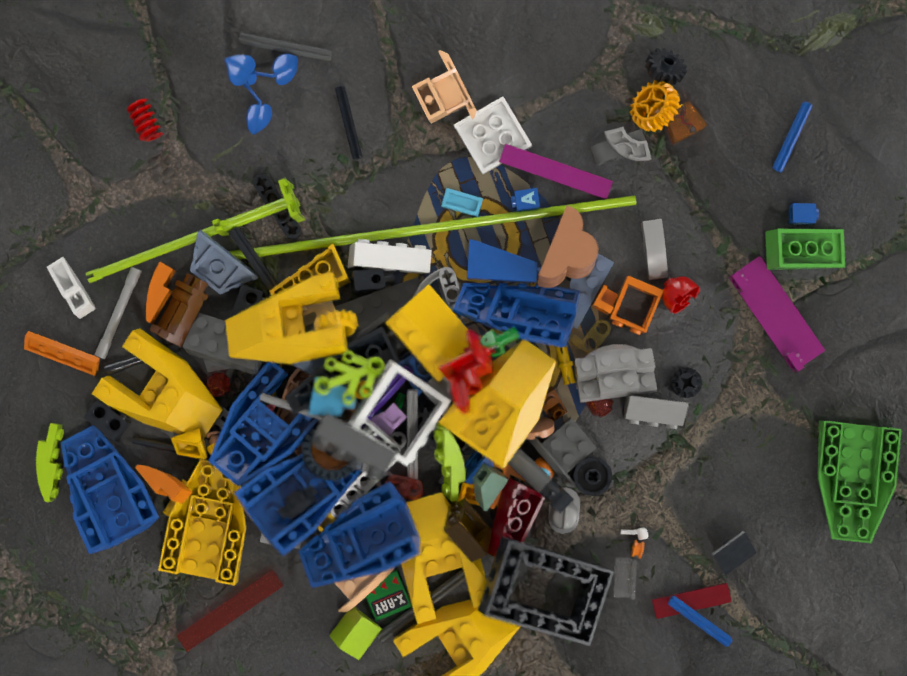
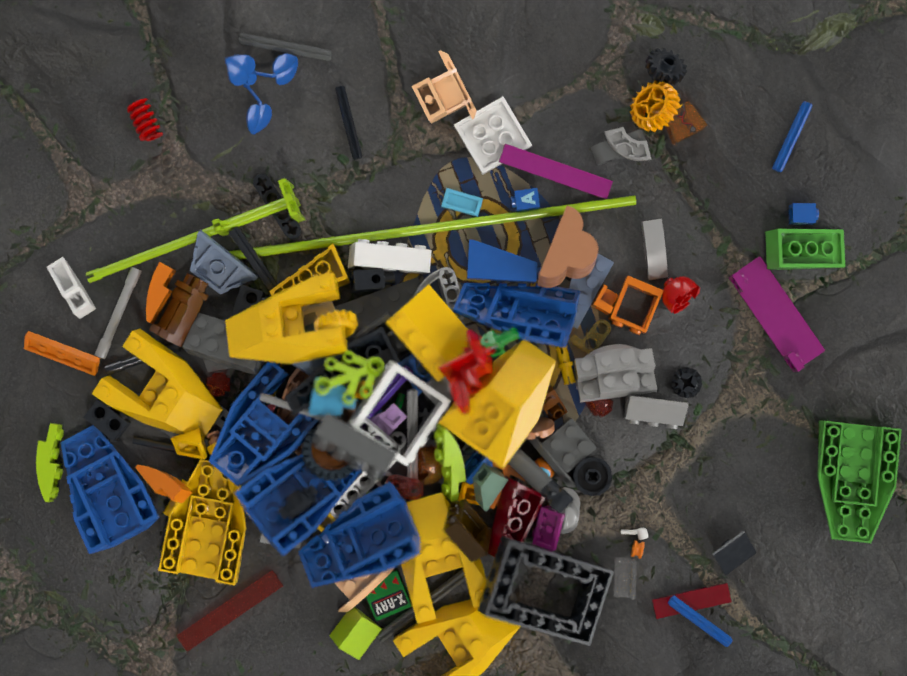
none -> clear orange cylinder [418,446,443,486]
none -> magenta bracket [532,505,565,551]

